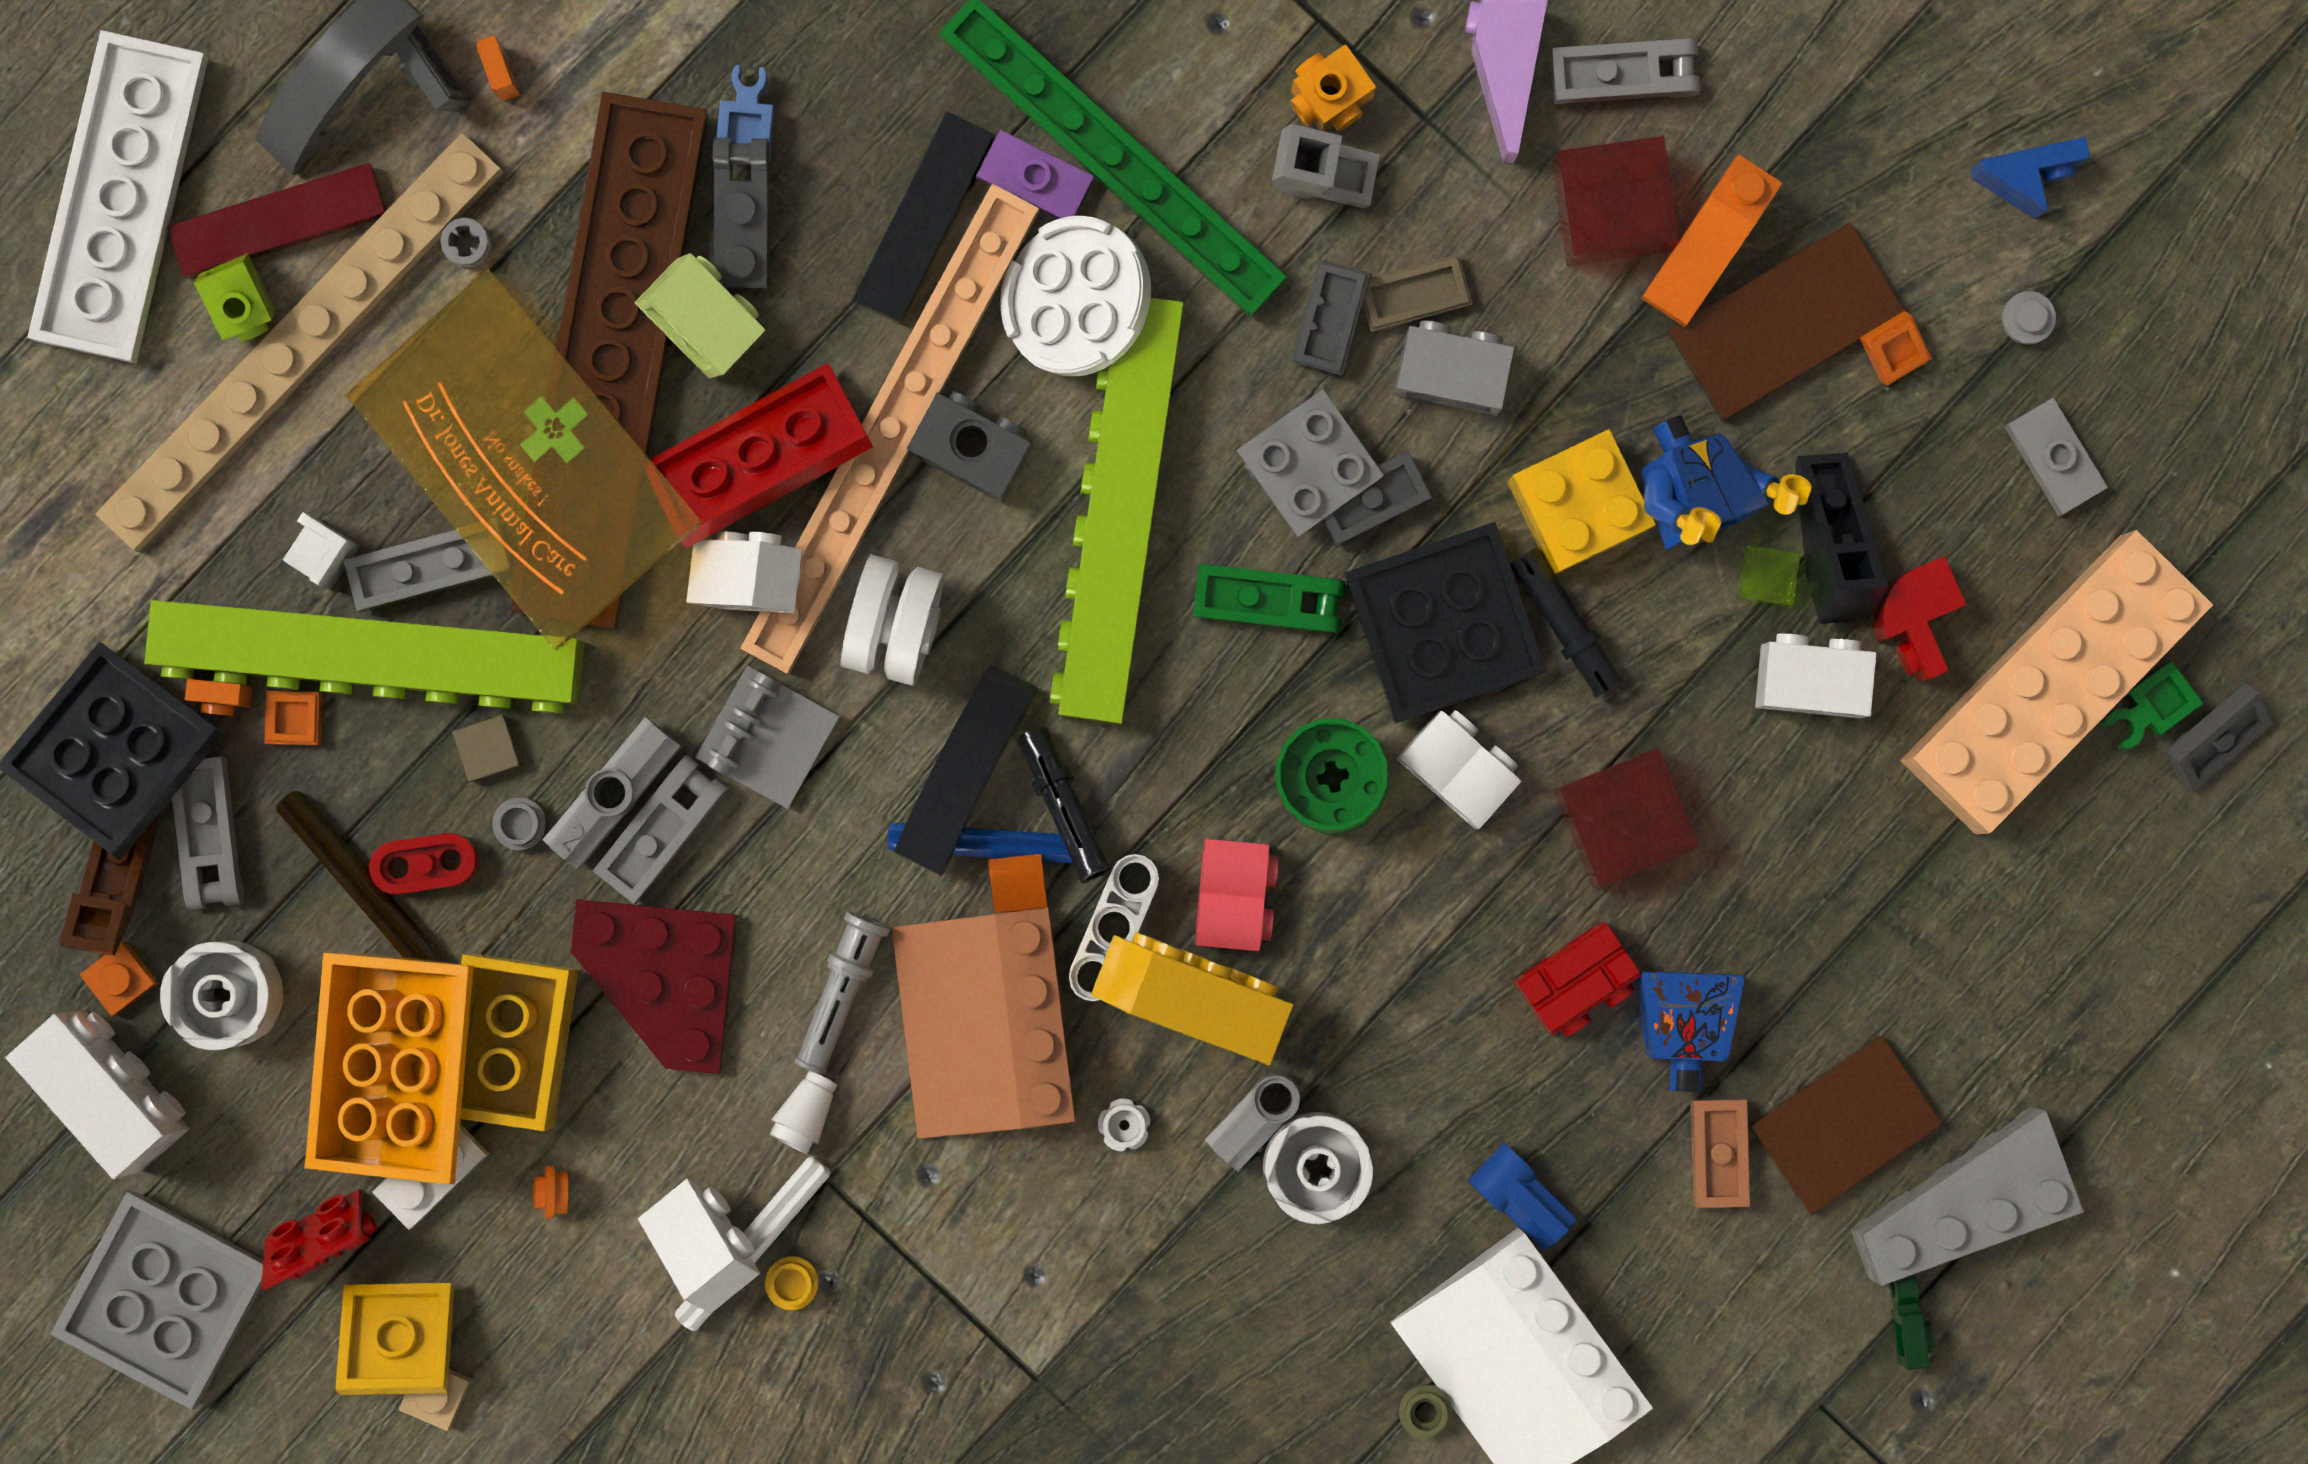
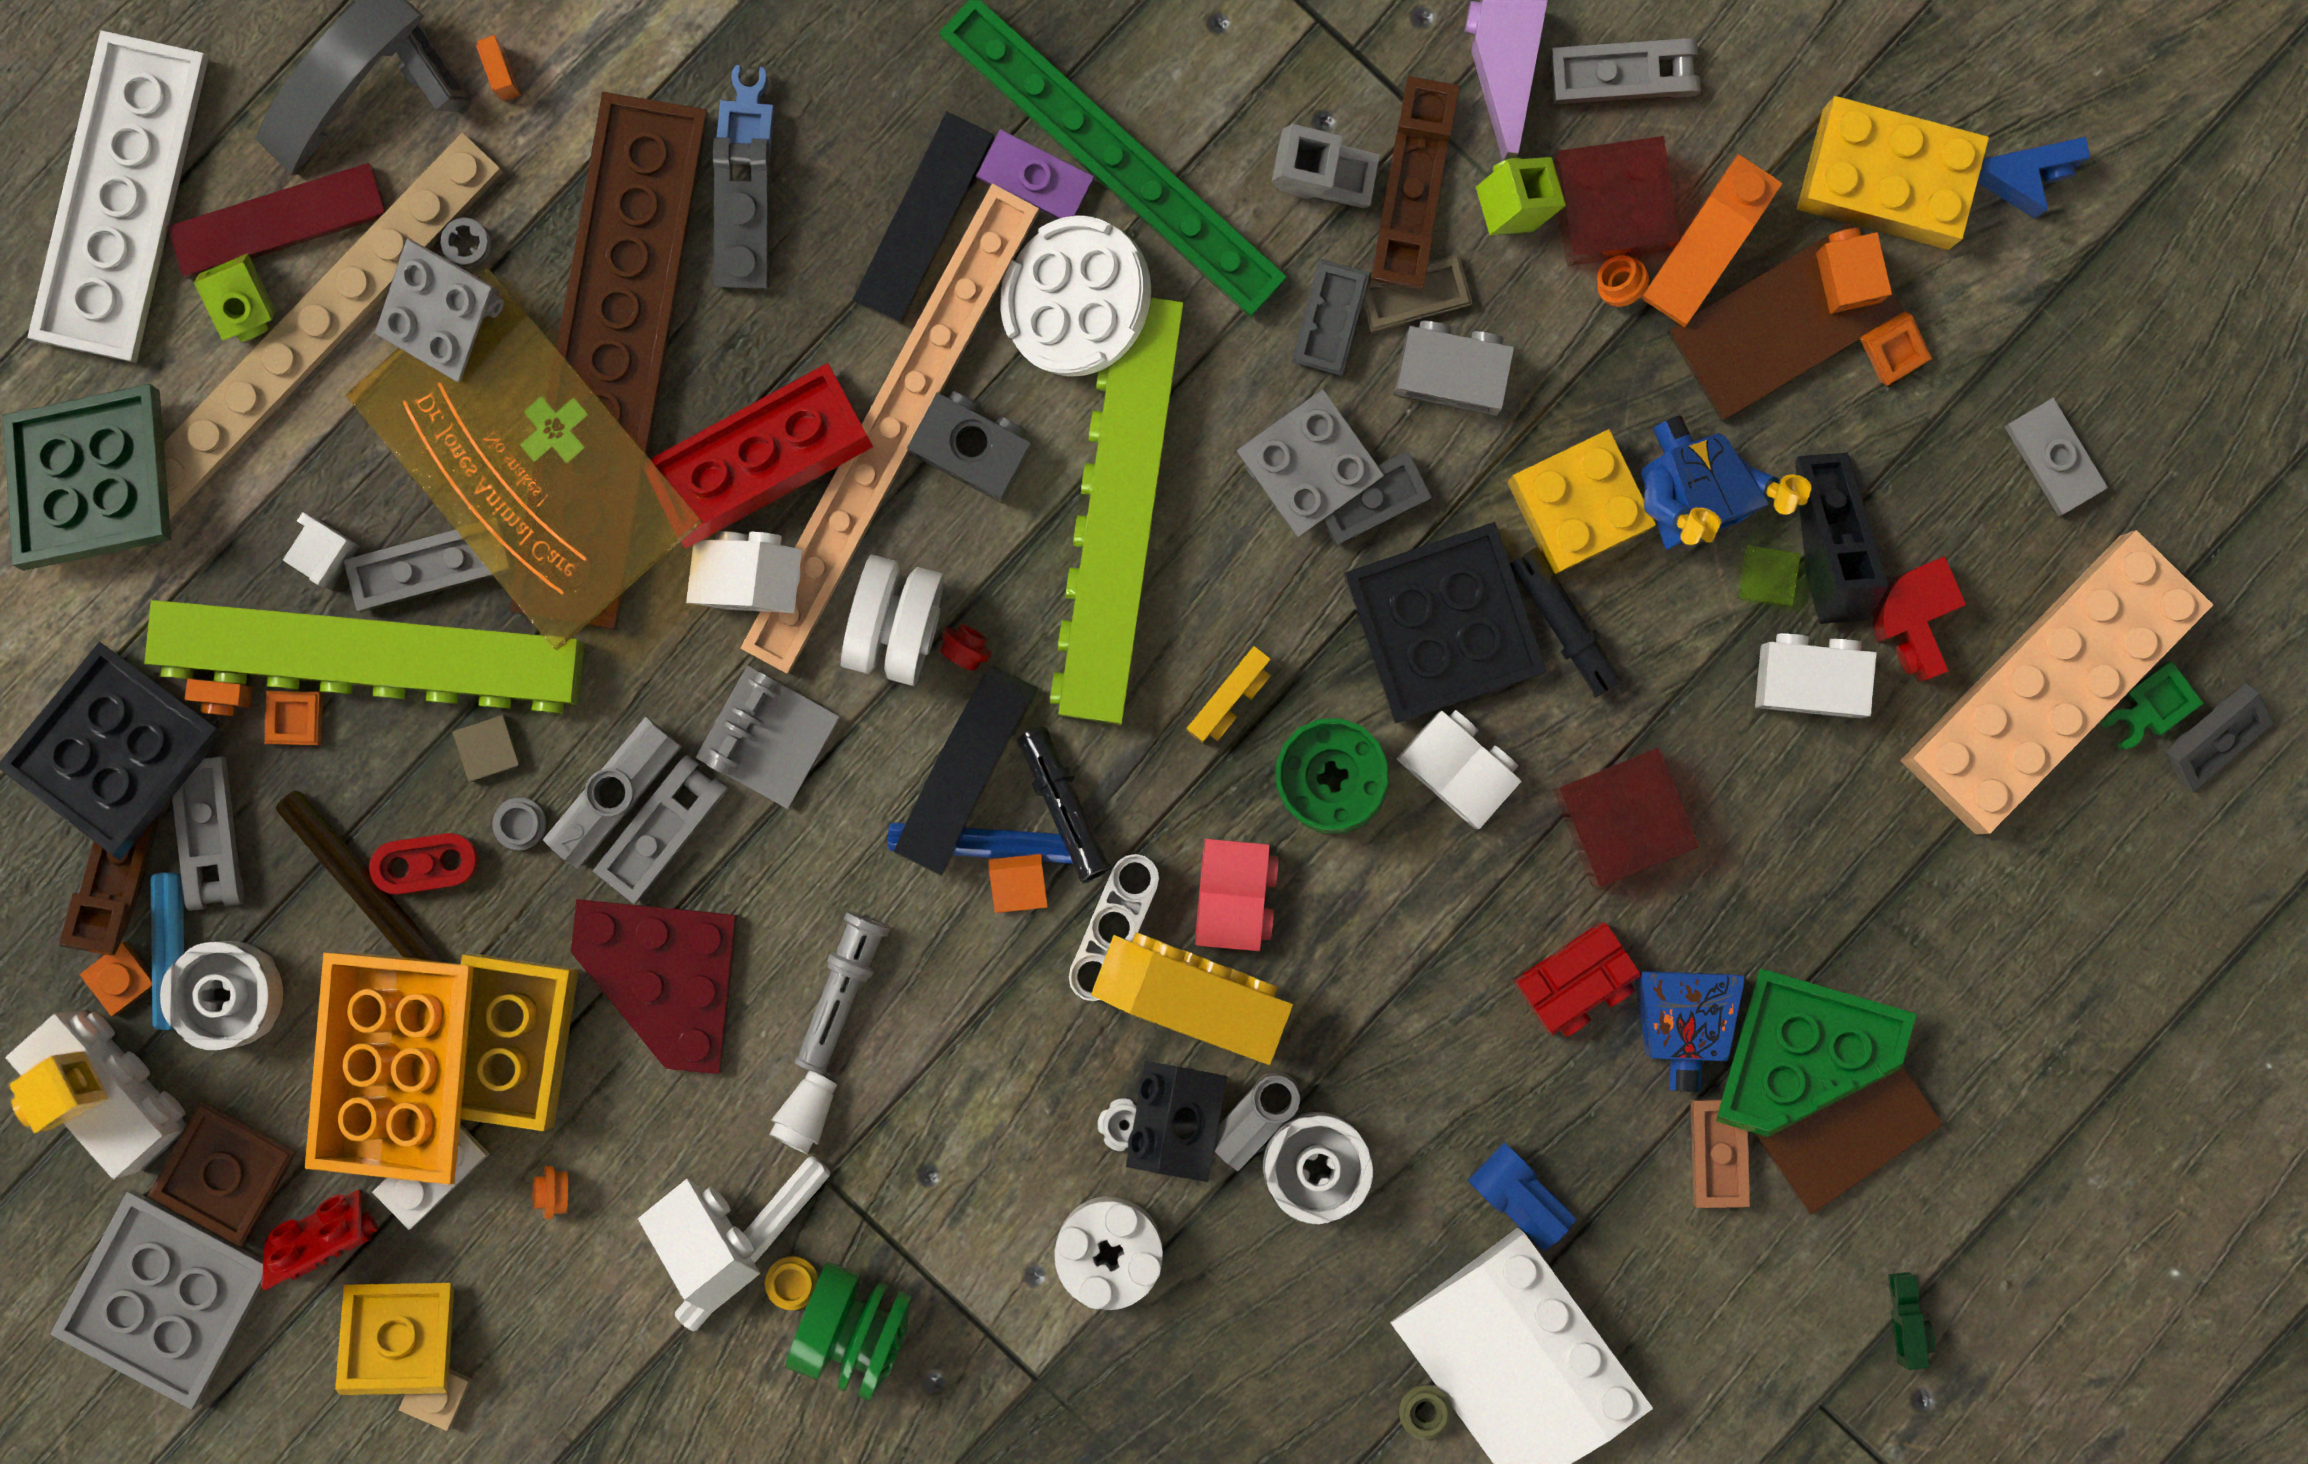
yellowish green brick [634,253,765,378] -> none
nougat slope [892,907,1076,1139] -> none
green plate [1193,564,1346,634] -> none
light orange brick [1290,44,1376,132] -> none
light grey wedge [1851,1107,2084,1286] -> none
light grey plate [2001,291,2056,345] -> none
none -> dark green plate [2,384,171,571]
none -> yellow slope [9,1051,109,1134]
none -> reddish brown plate [147,1100,297,1247]
none -> dark azure axle [150,872,184,1030]
none -> light grey hinge [375,238,504,382]
none -> green wheel [785,1261,912,1401]
none -> red plate [939,624,991,671]
none -> white brick [1055,1196,1162,1310]
none -> black brick [1126,1061,1227,1182]
none -> yellow plate [1186,646,1271,743]
none -> reddish brown slope [1370,76,1460,290]
none -> lime brick [1476,157,1566,235]
none -> orange plate [1597,255,1649,307]
none -> green plate [1716,968,1917,1137]
none -> yellow brick [1796,96,1989,250]
none -> orange brick [1816,228,1892,314]

